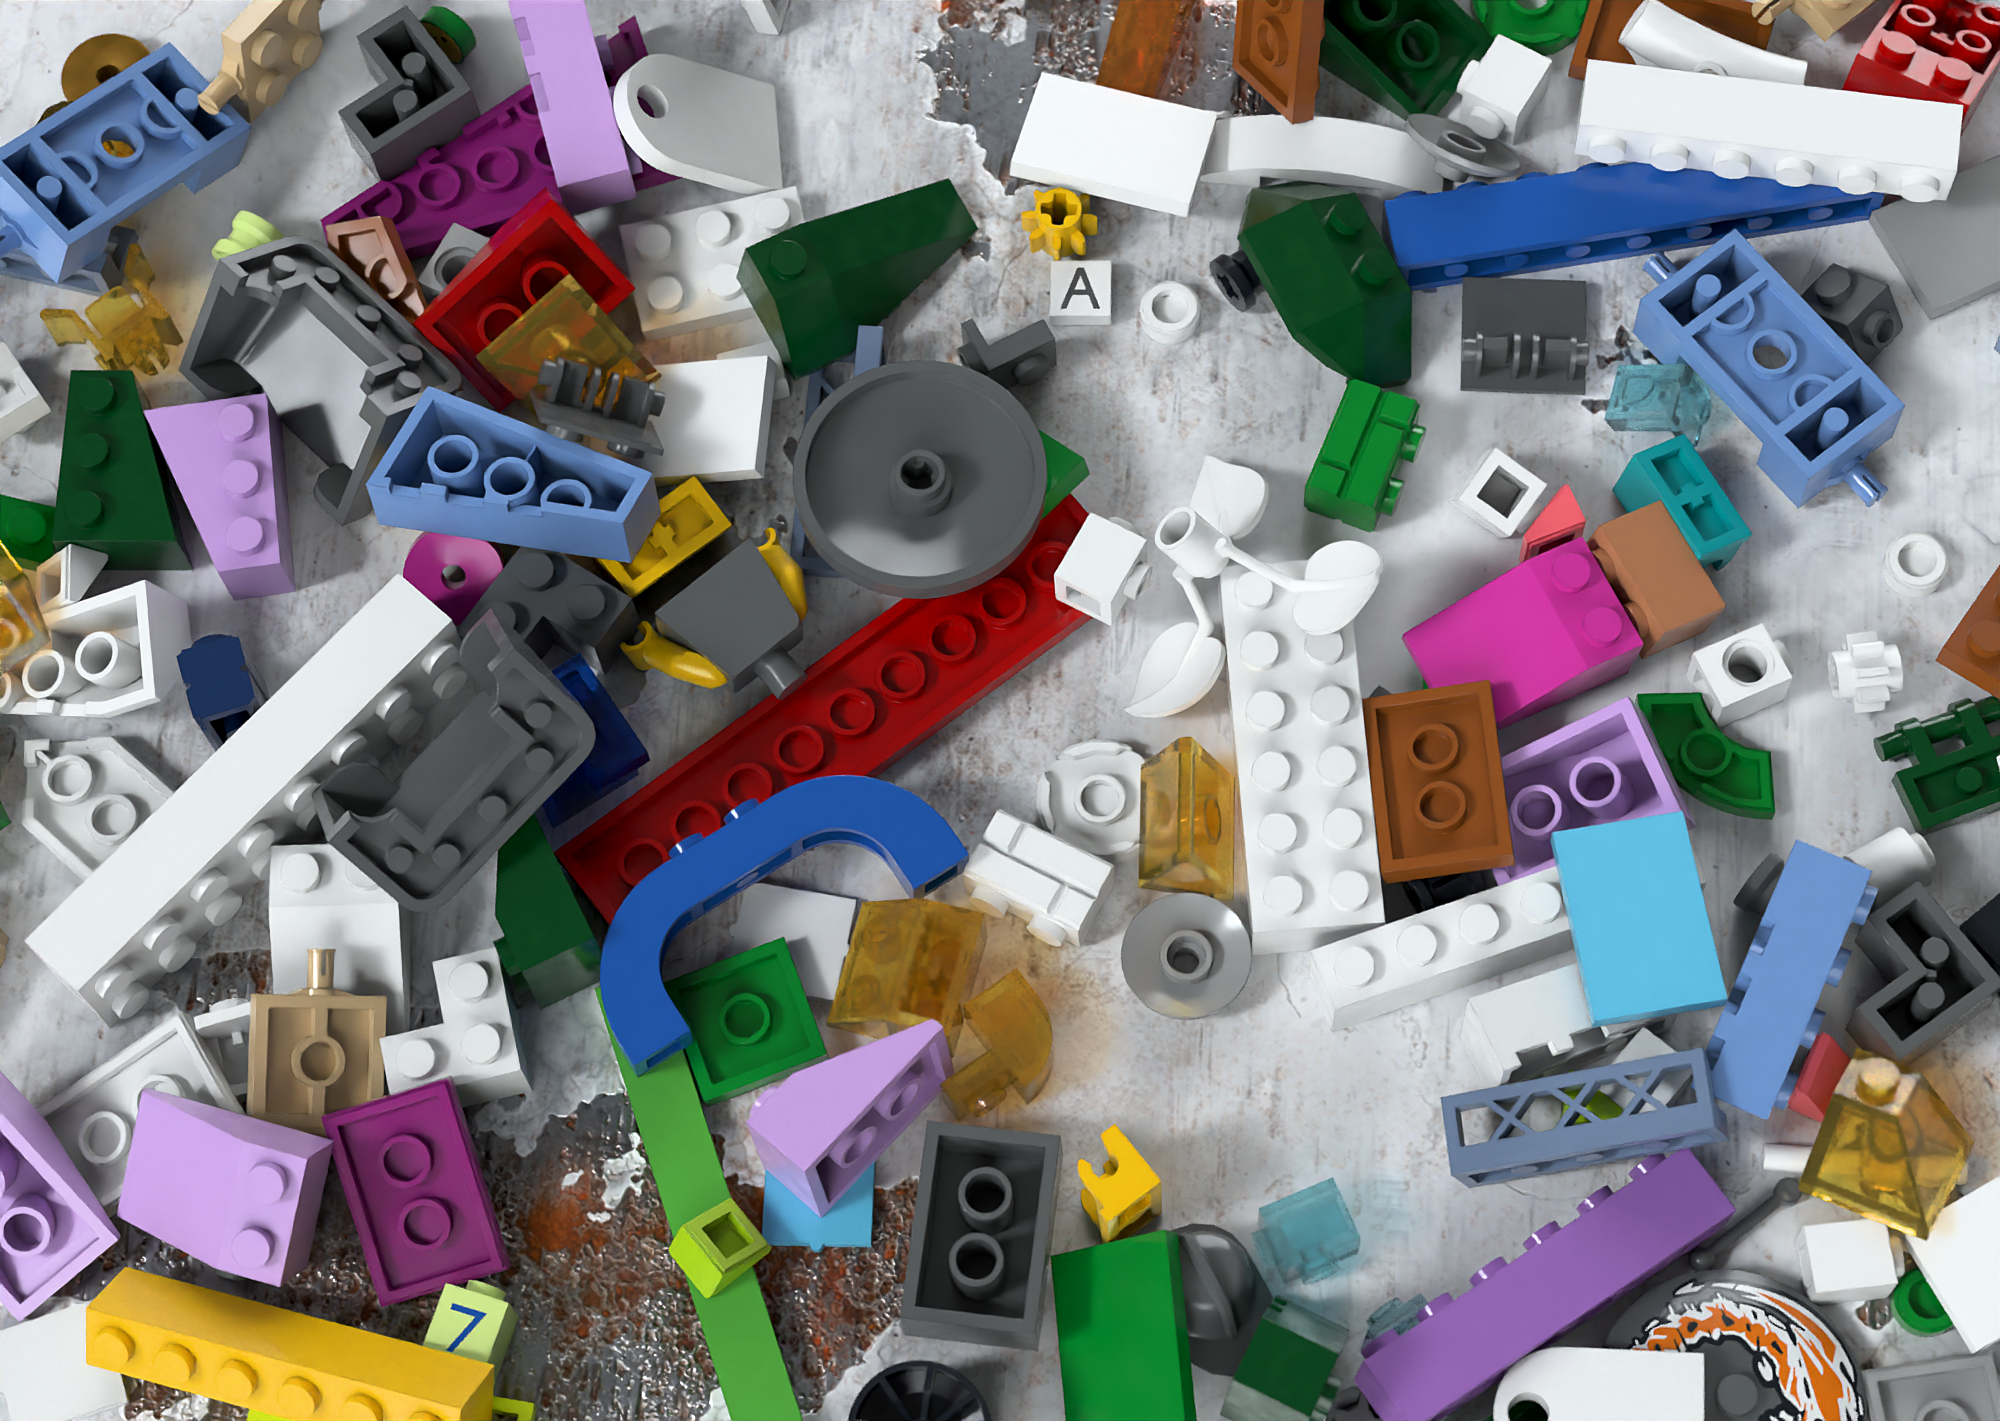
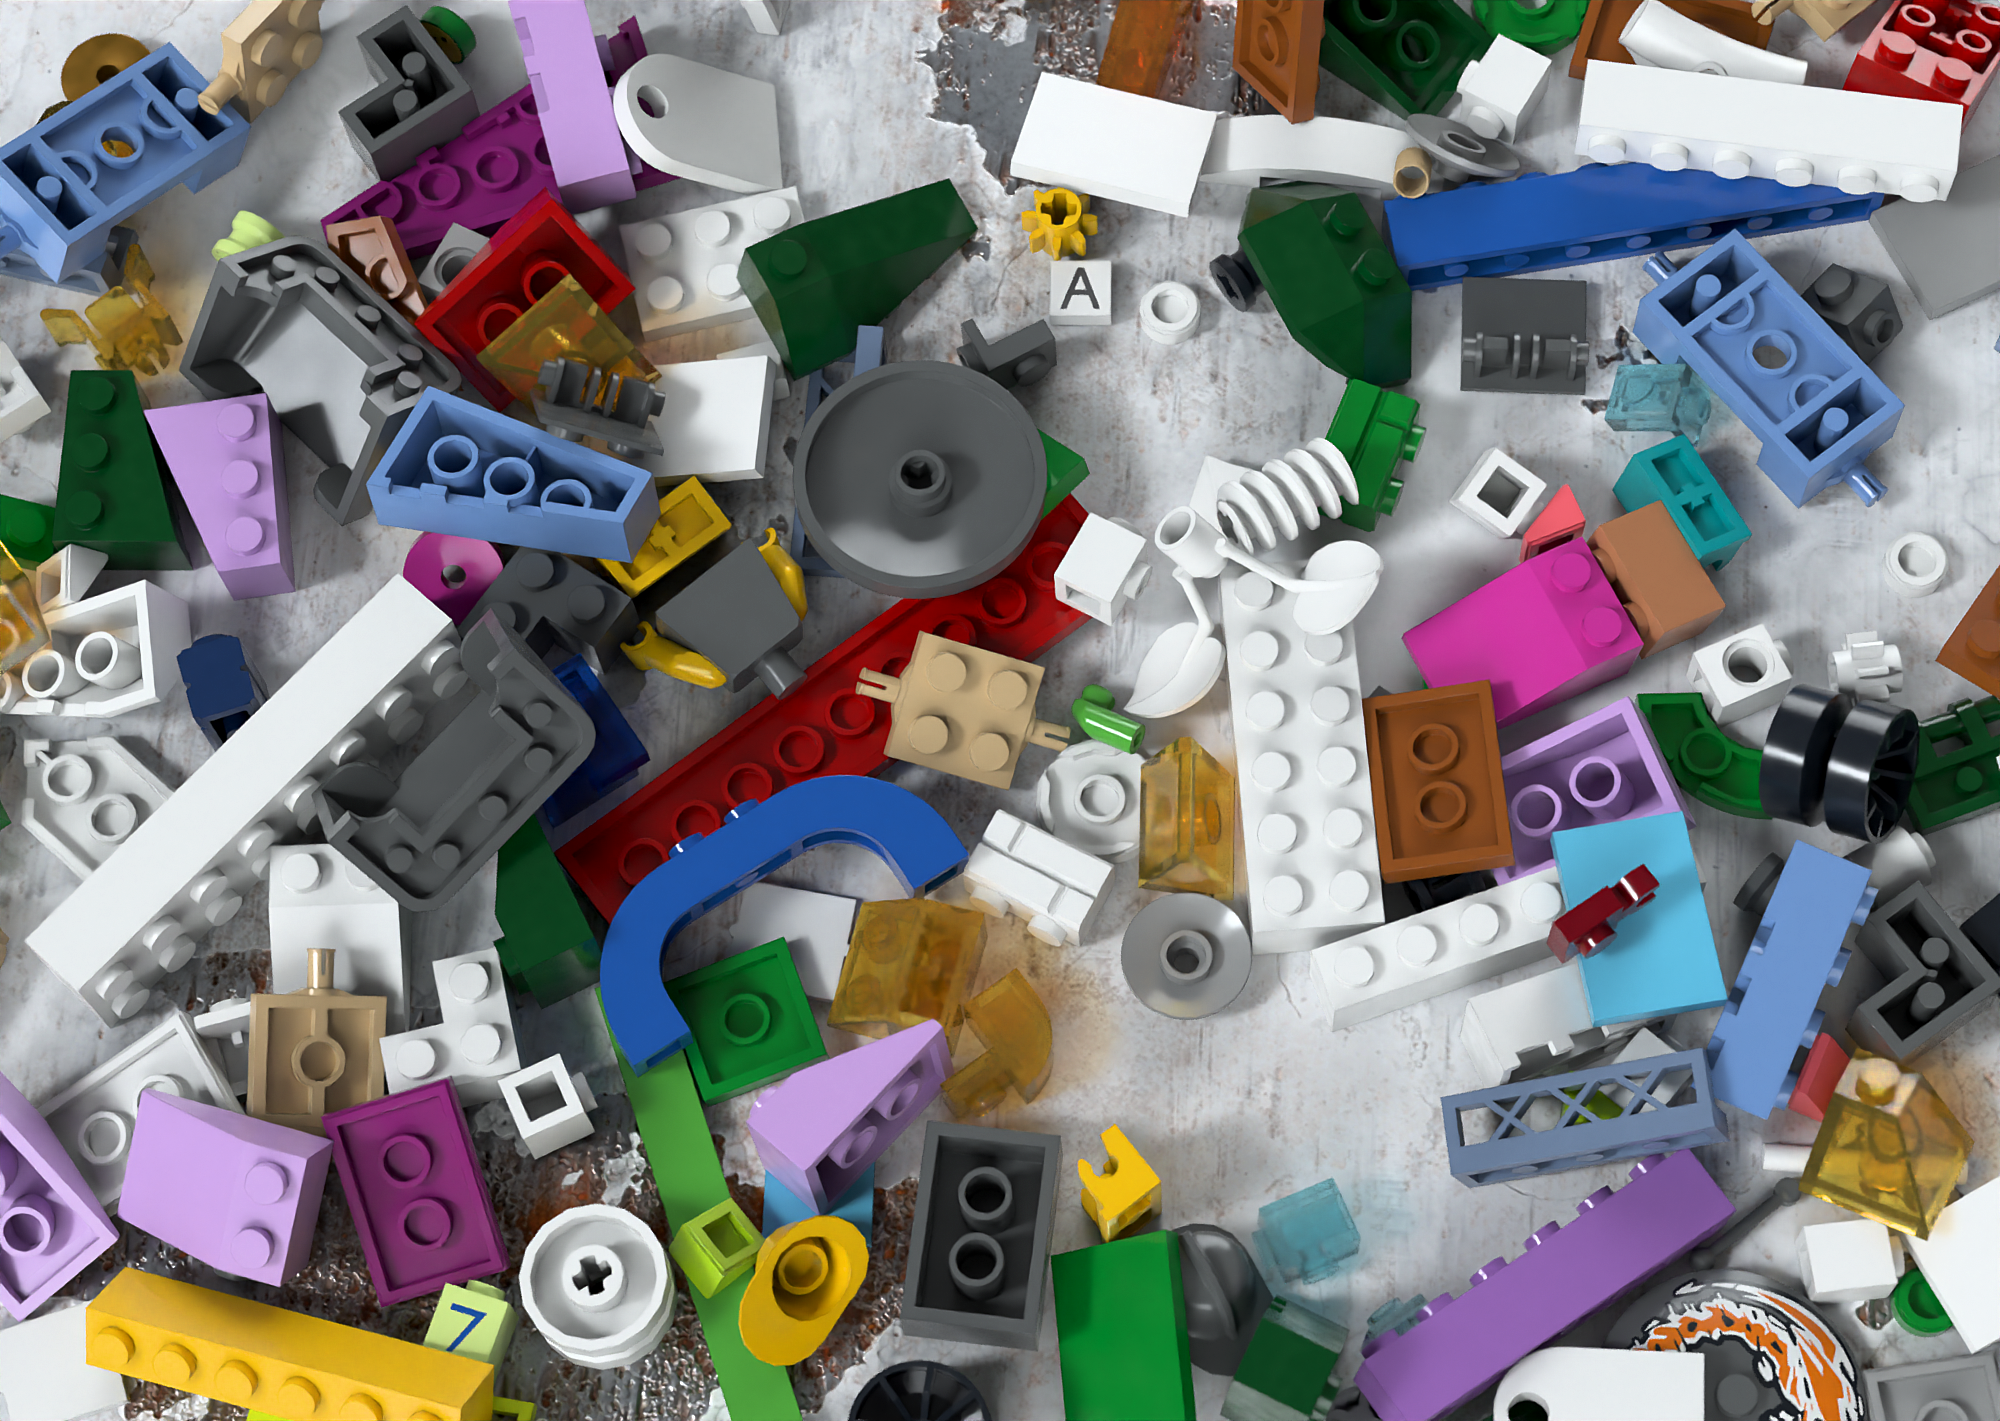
none -> white brick [498,1053,598,1159]
none -> white wheel [519,1204,679,1370]
none -> yellow piece [738,1215,869,1366]
none -> tan plate [856,631,1071,791]
none -> bright green arm [1071,684,1146,755]
none -> white piece [1216,438,1359,557]
none -> tan piece [1393,147,1432,199]
none -> dark red plate [1546,864,1660,964]
none -> black wheel [1759,684,1920,844]

